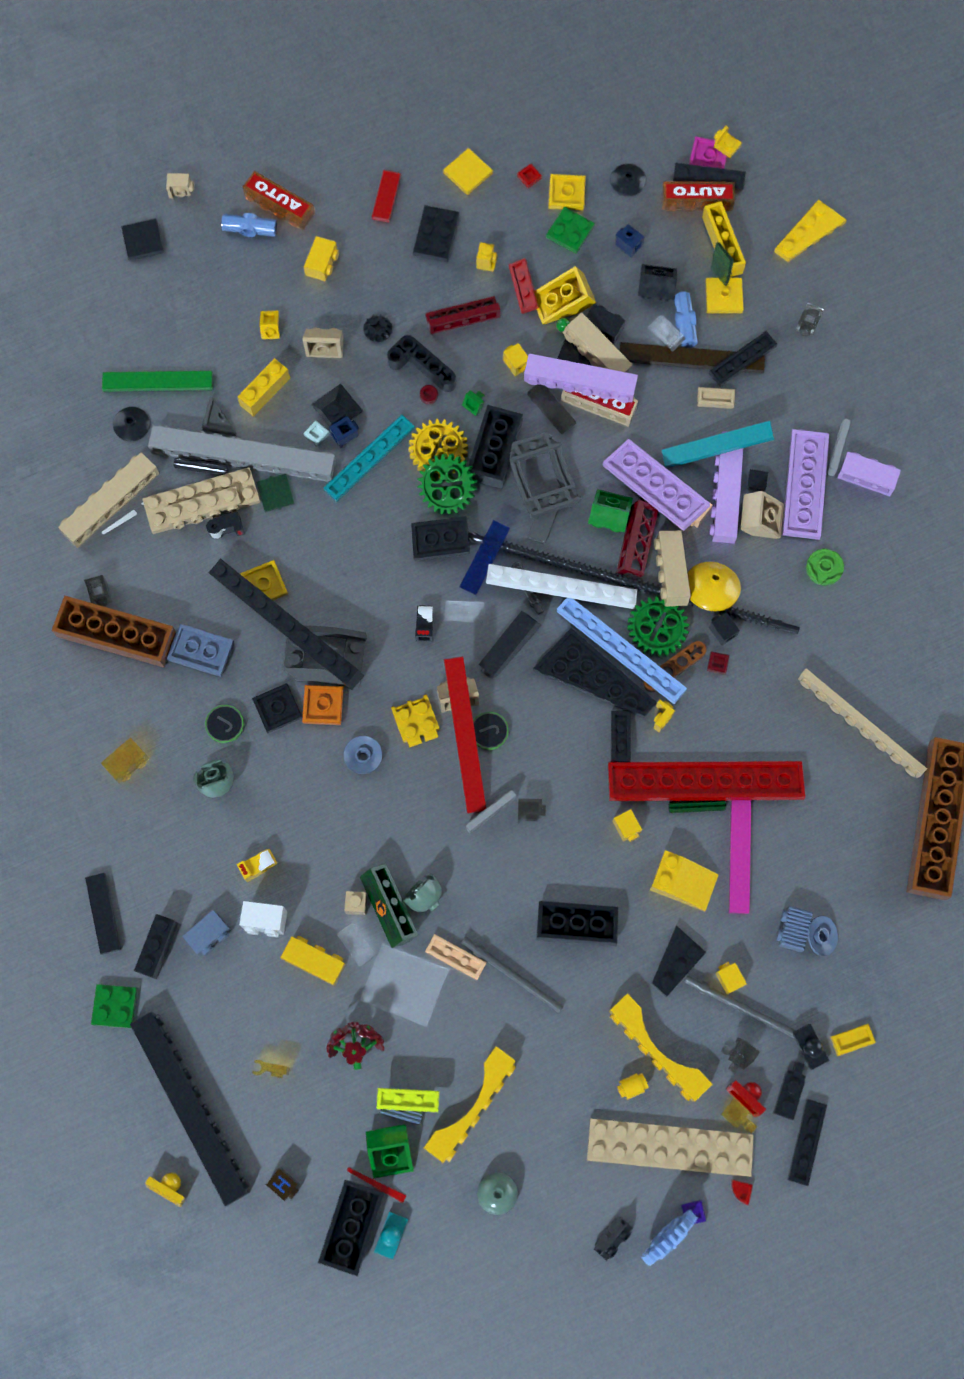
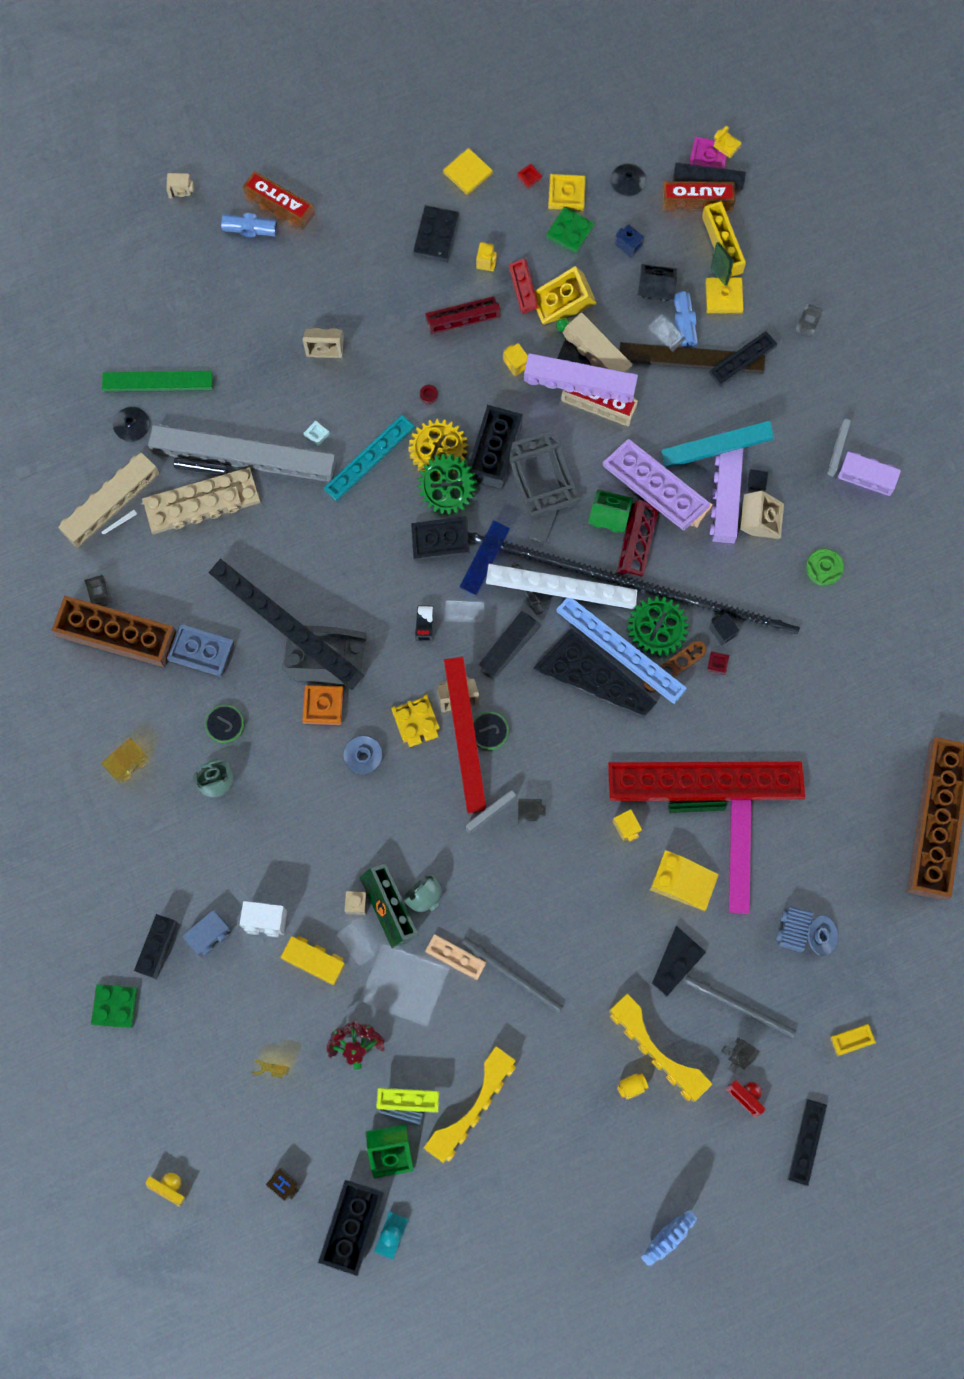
black tile [85,873,121,955] -> none
black tile [121,219,164,260] -> none
black brick [130,1012,250,1207] -> none
dark grey tile [202,397,236,436] -> none
black leg [206,512,245,539] -> none
yellow leg [236,849,278,882] -> none
yellow brick [237,358,290,417] -> none
yellow tile [240,560,288,600] -> none
black tile [252,683,303,734] -> none
clear green piece [256,474,295,512] -> none
yellow bracket [259,311,280,339] -> none
yellow brick [304,236,339,282] -> none
black slope [312,383,363,427] -> none
dark blue brick [329,416,359,448] -> none
red sticker [347,1168,407,1203] -> none
black gear [363,314,392,342] -> none
red tile [372,170,401,223] -> none
black beam [387,335,456,392] -> none
green tile [462,390,485,416] -> none
sand green cylinder [477,1172,518,1215] -> none
clear smoke tile [527,384,576,435] -> none
black brick [536,901,618,947] -> none
black brick [586,304,626,345] -> none
tan plate [587,1119,753,1177] -> none
black hinge [594,1217,633,1261] -> none
black hinge [611,711,631,762] -> none
yellow bracket [653,699,675,733] -> none
tan brick [654,530,691,606] -> none
dark purple tile [681,1200,706,1224] -> none
yellow dish [687,561,741,611] -> none
tan tile [697,387,735,409] -> none
yellow brick [715,962,747,995] -> none
clear yellow plate [721,1099,757,1133] -> none
red tile [731,1180,753,1206] -> none
black hinge [773,1062,806,1120] -> none
yellow wing [774,200,847,262] -> none
lavender plate [782,429,829,540] -> none
black tile [792,1024,829,1070] -> none
tan plate [798,669,927,778] -> none

